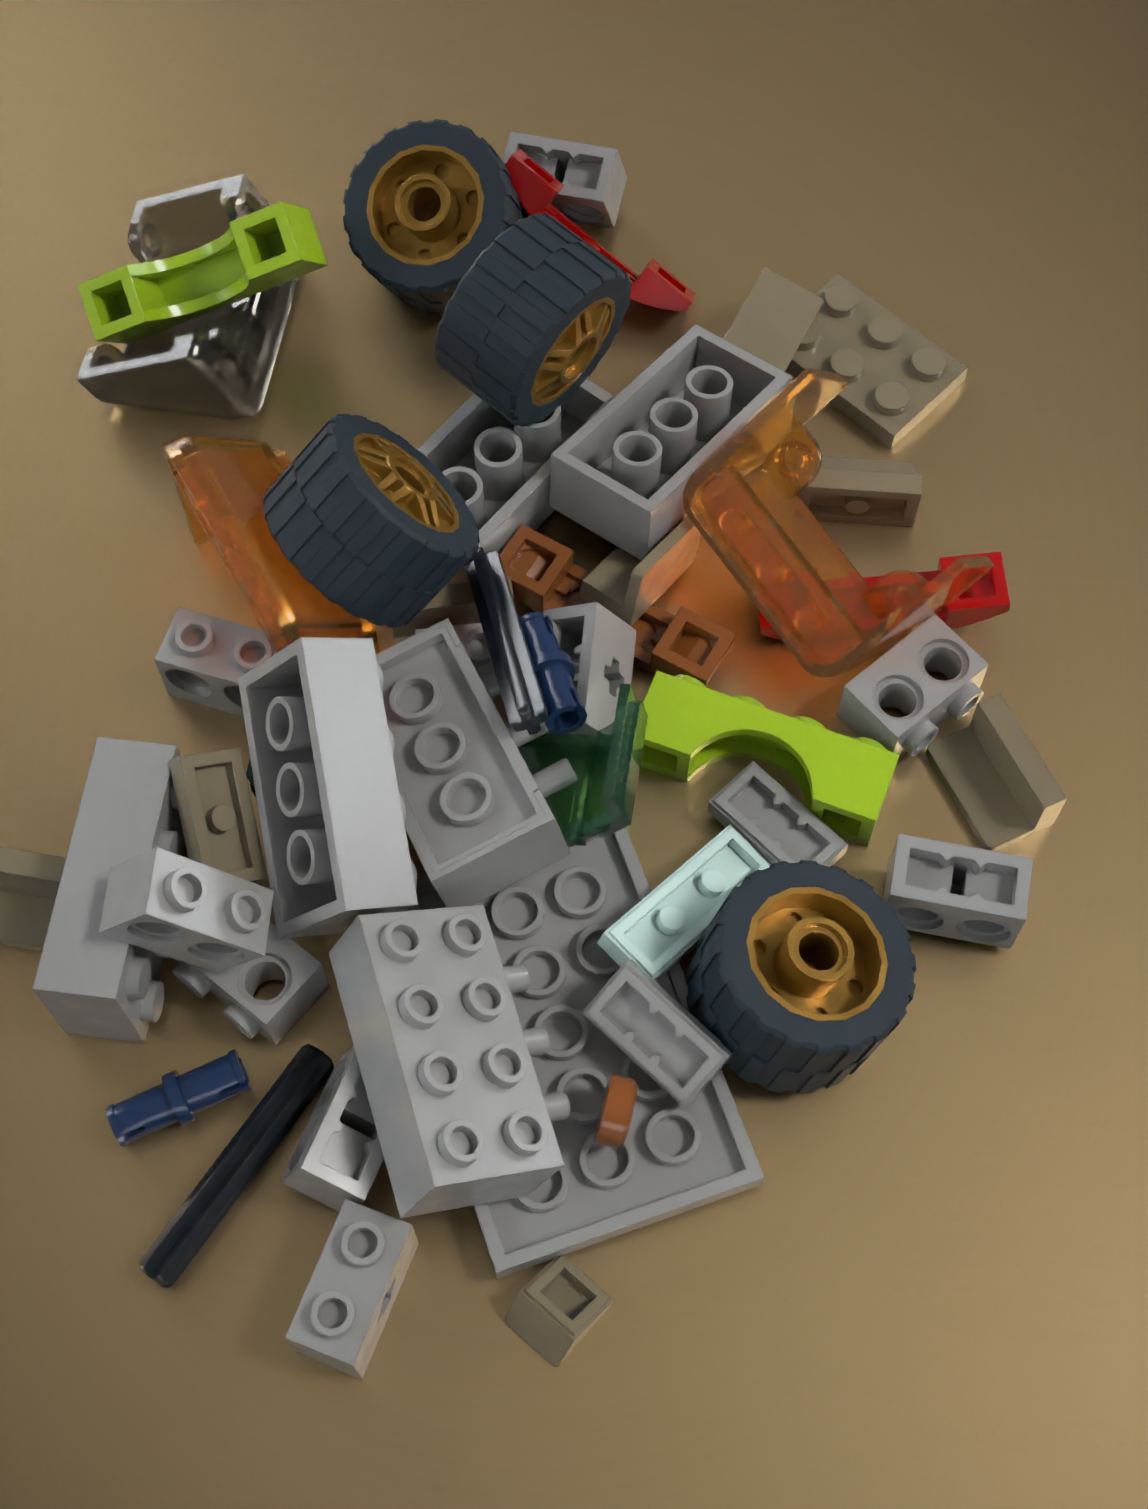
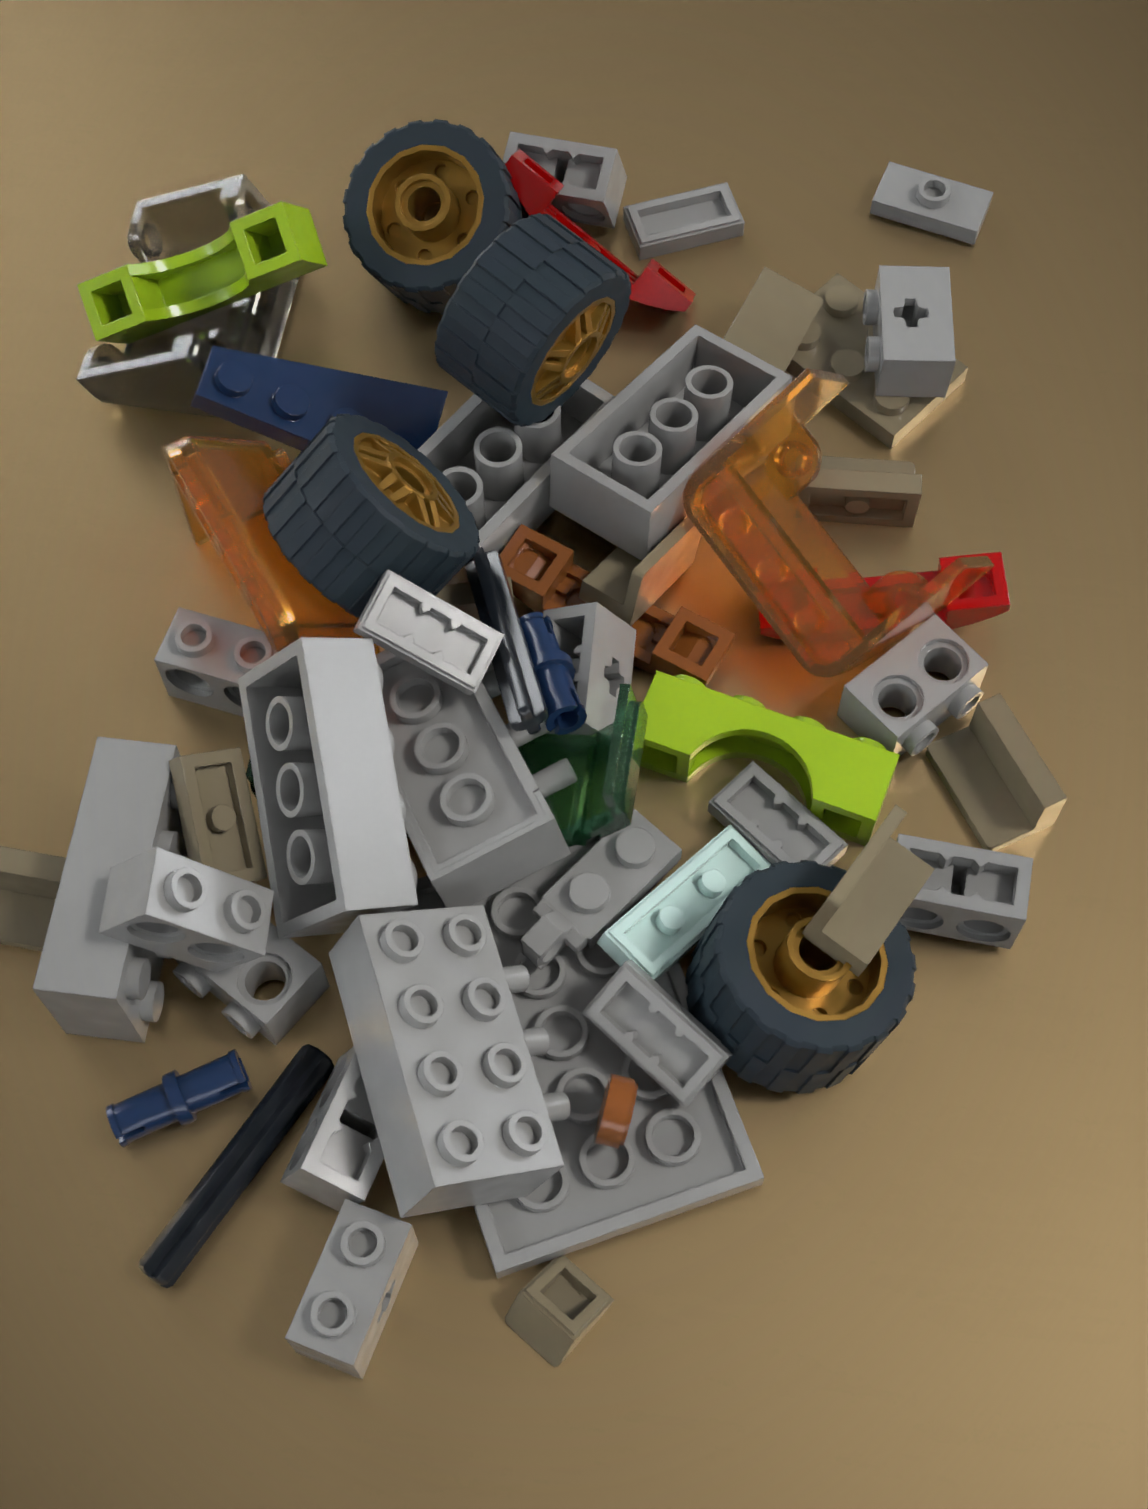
none -> dark blue wing [190,346,448,451]
none -> light grey plate [353,569,504,696]
none -> light grey hinge [520,808,682,970]
none -> light grey tile [623,182,745,261]
none -> dark tan panel [802,805,935,977]
none -> light grey brick [863,265,956,398]
none -> light grey plate [870,161,994,245]

